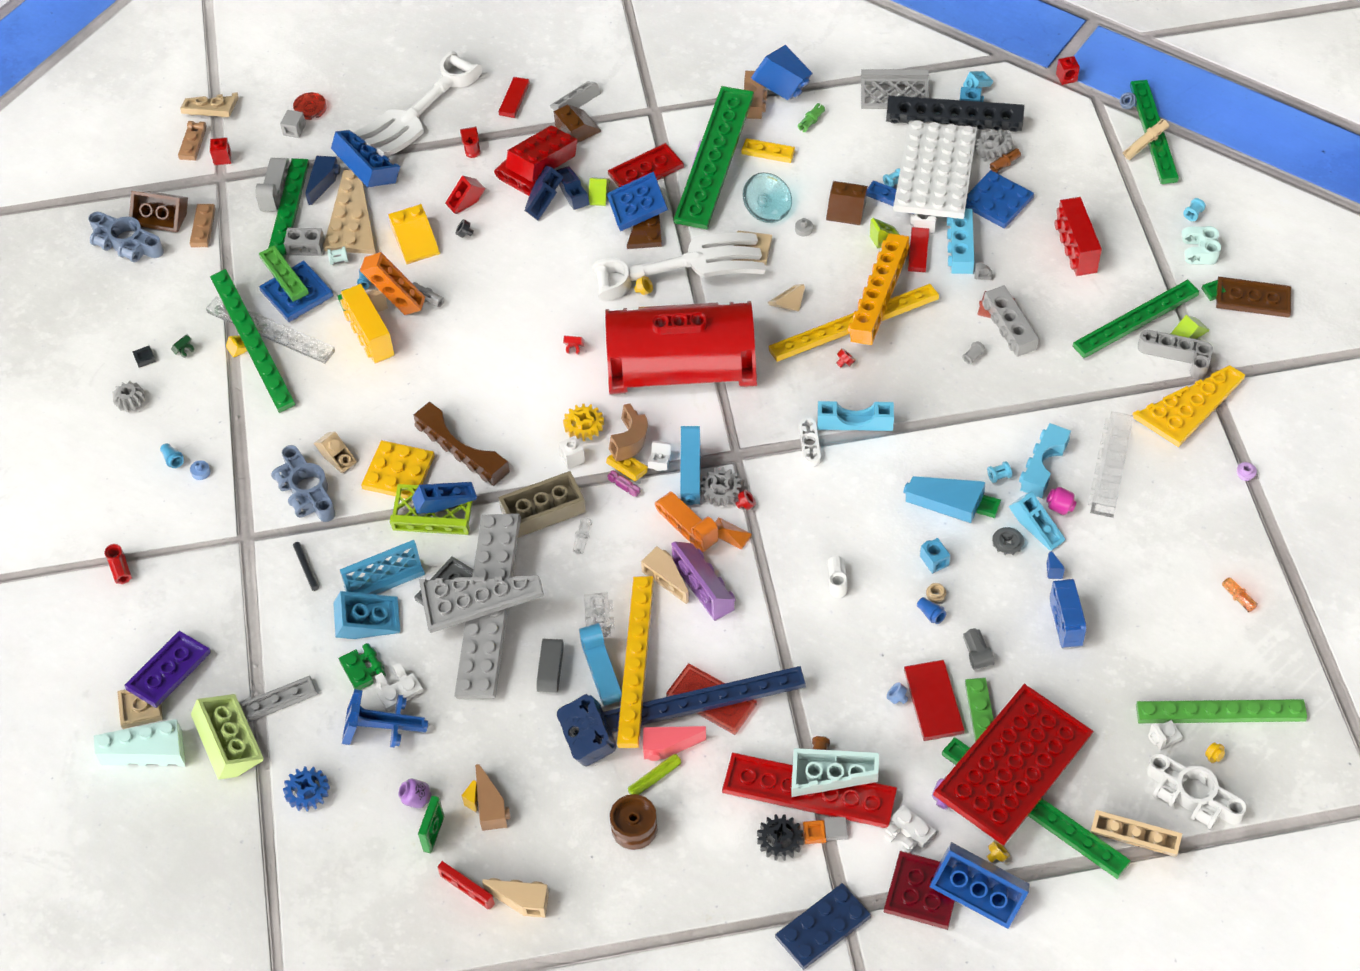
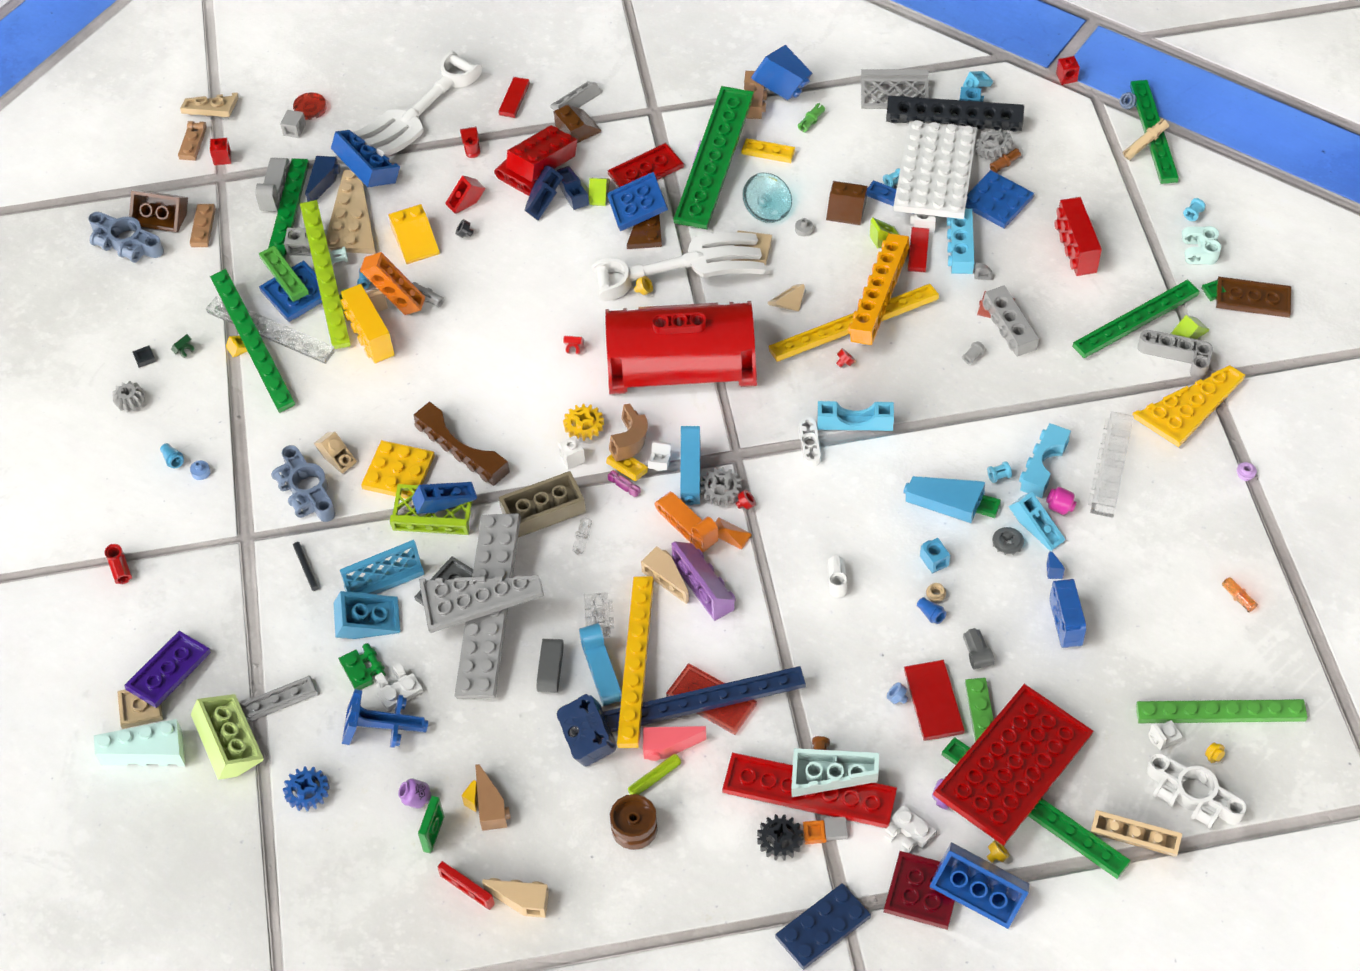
none -> lime plate [300,200,351,350]

